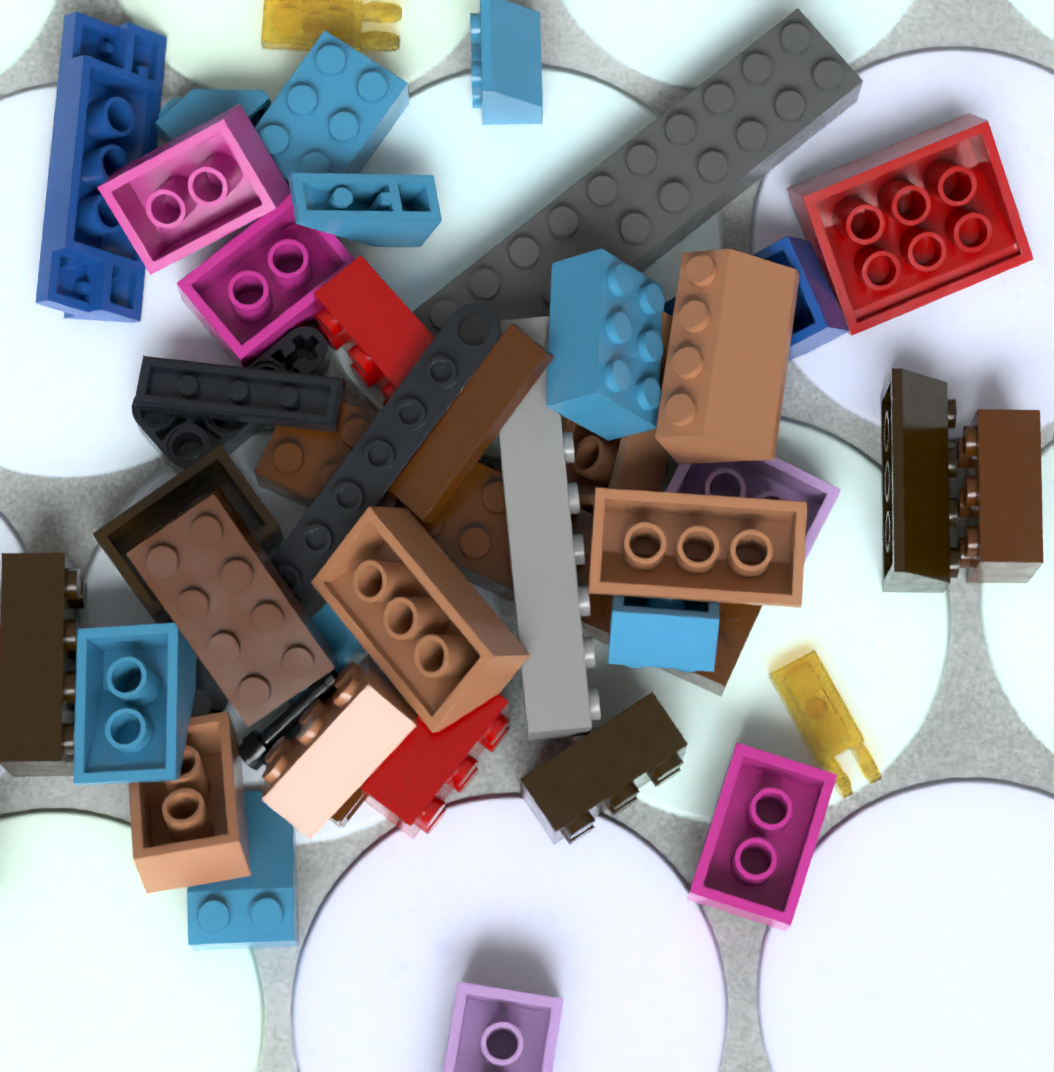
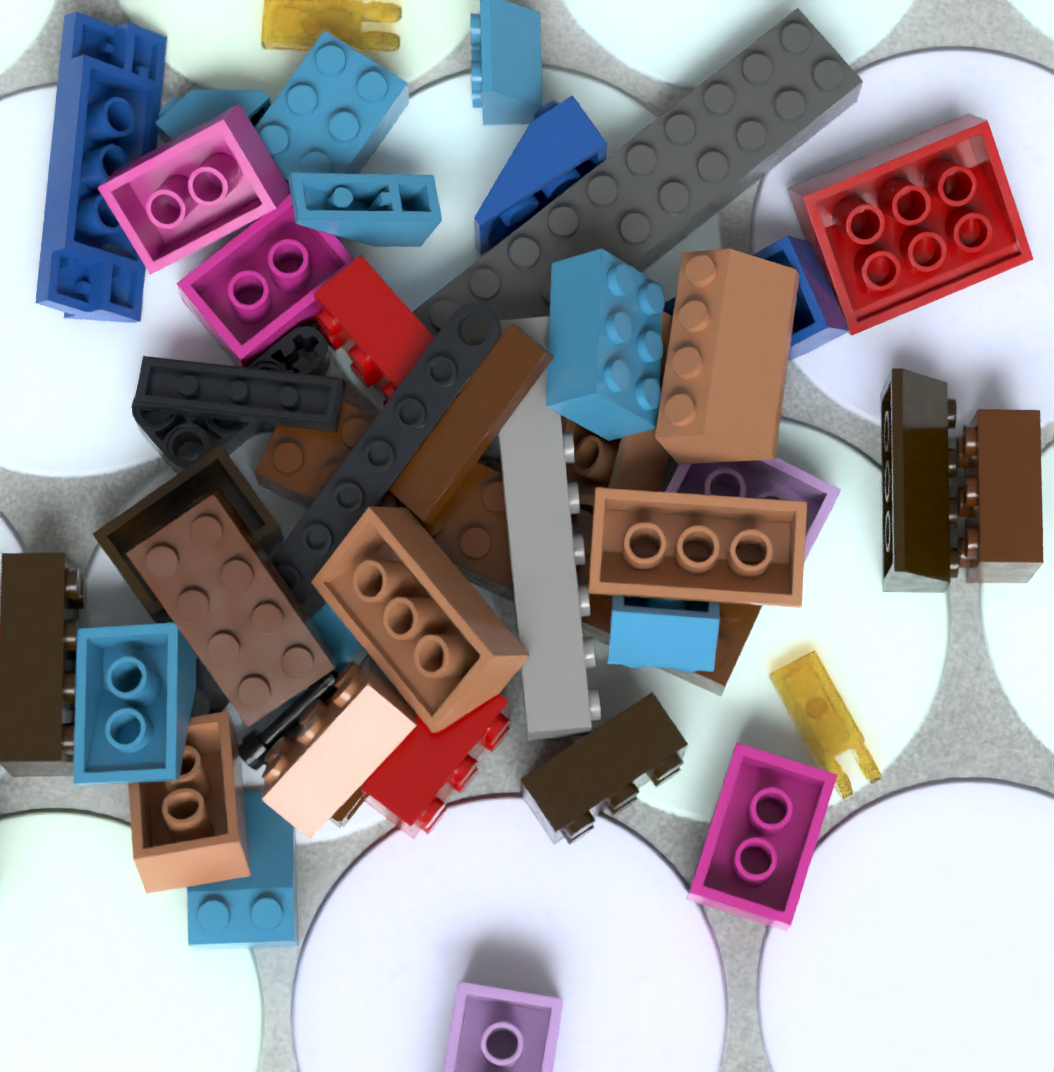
none -> blue slope [474,95,607,256]

